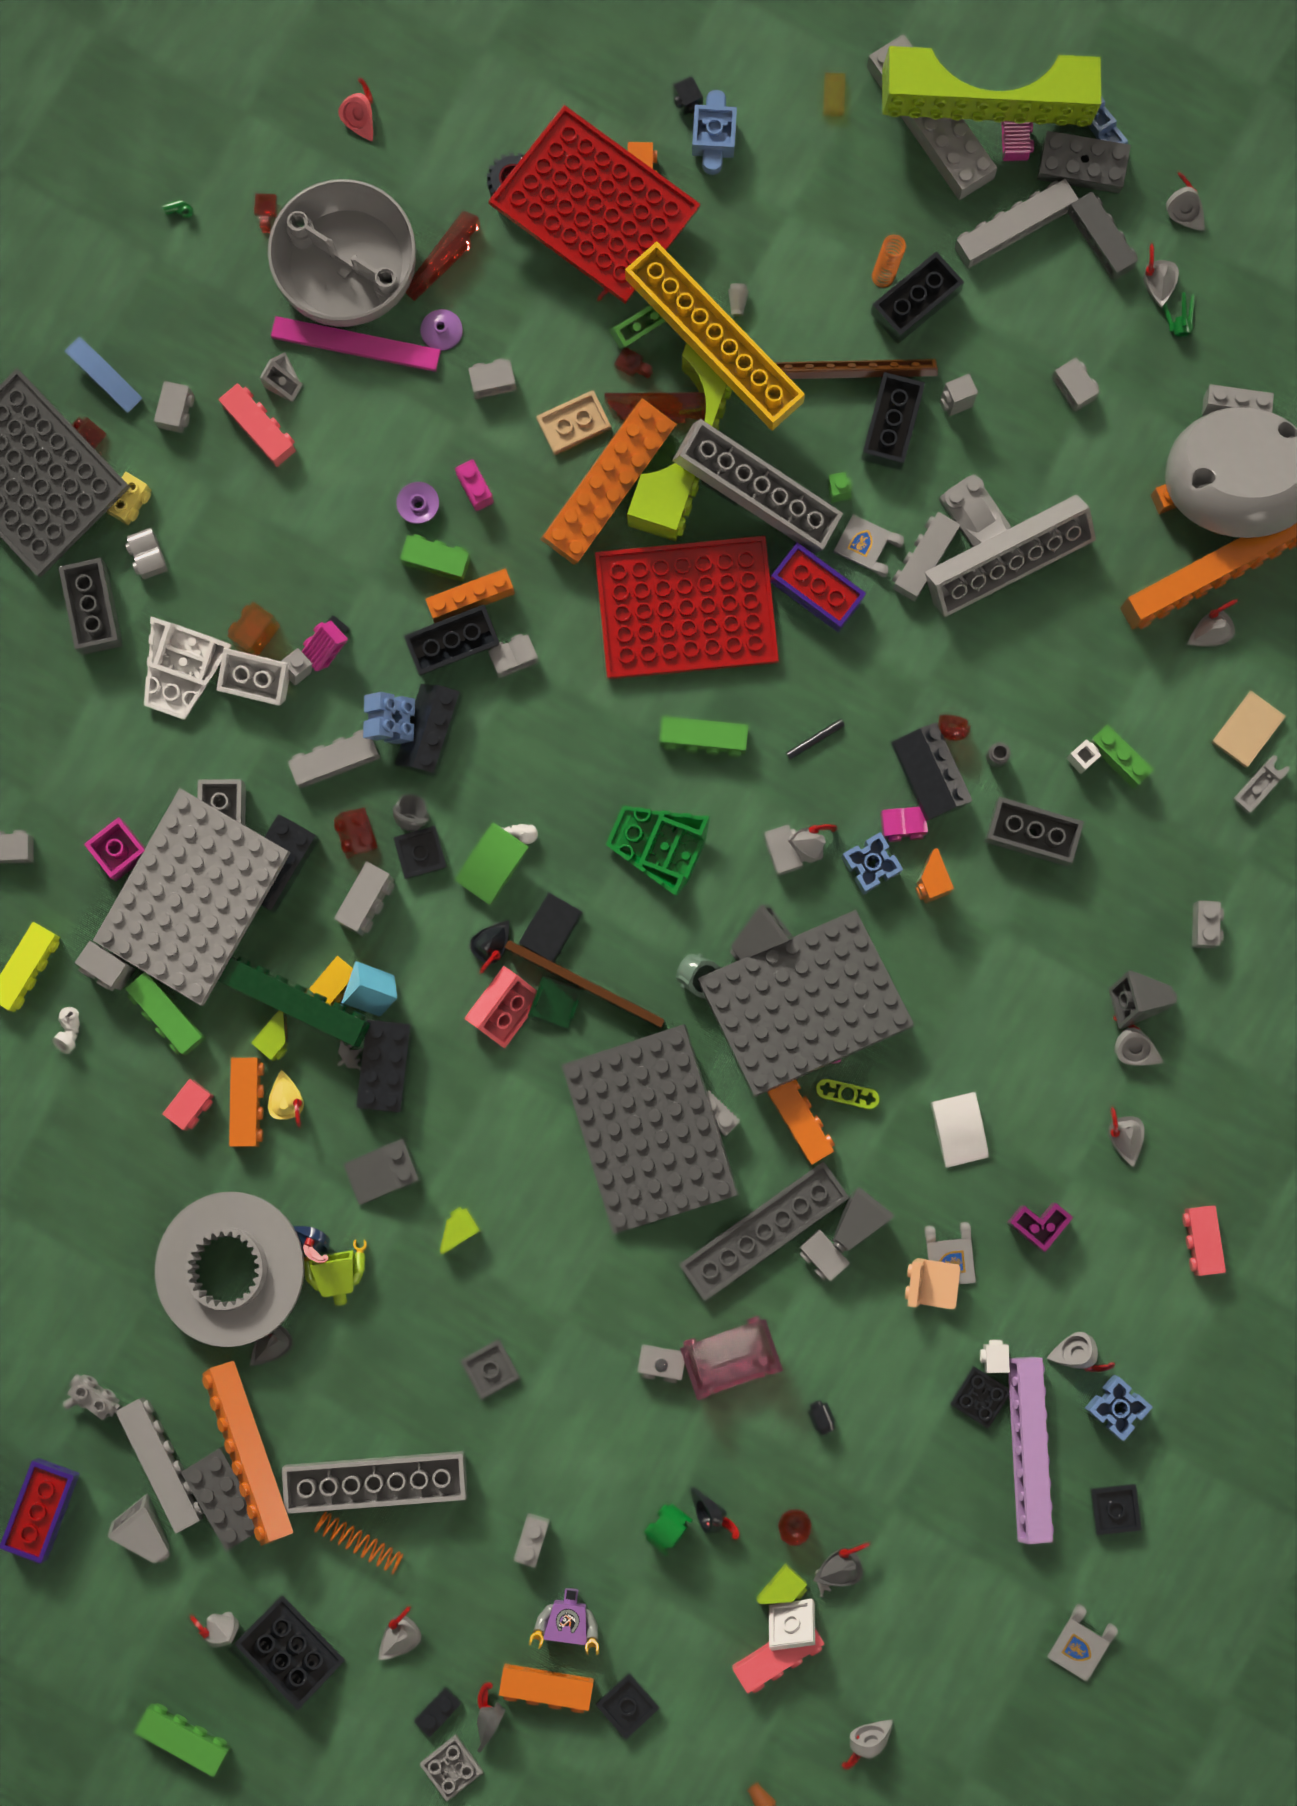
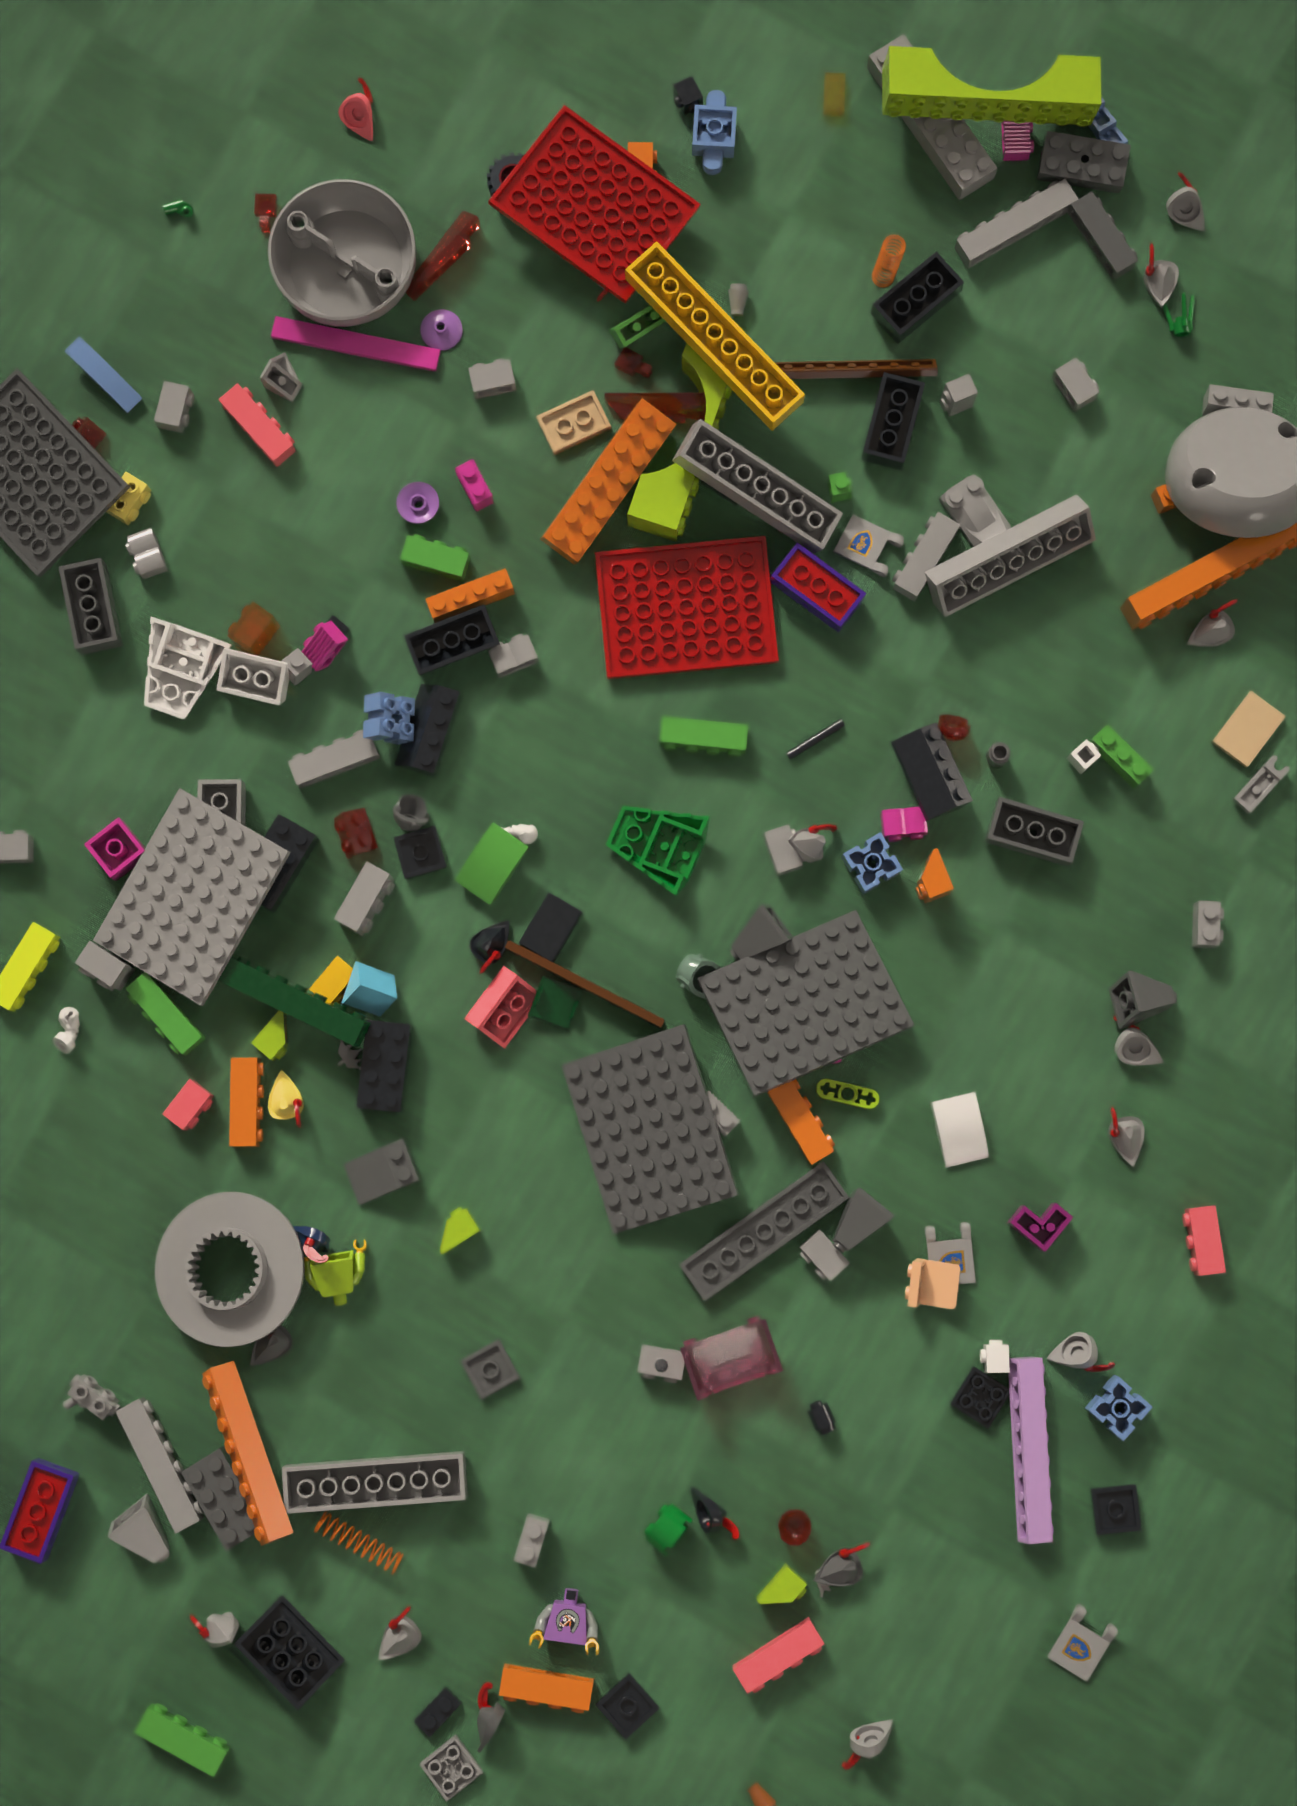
white tile [769,1599,815,1651] -> none

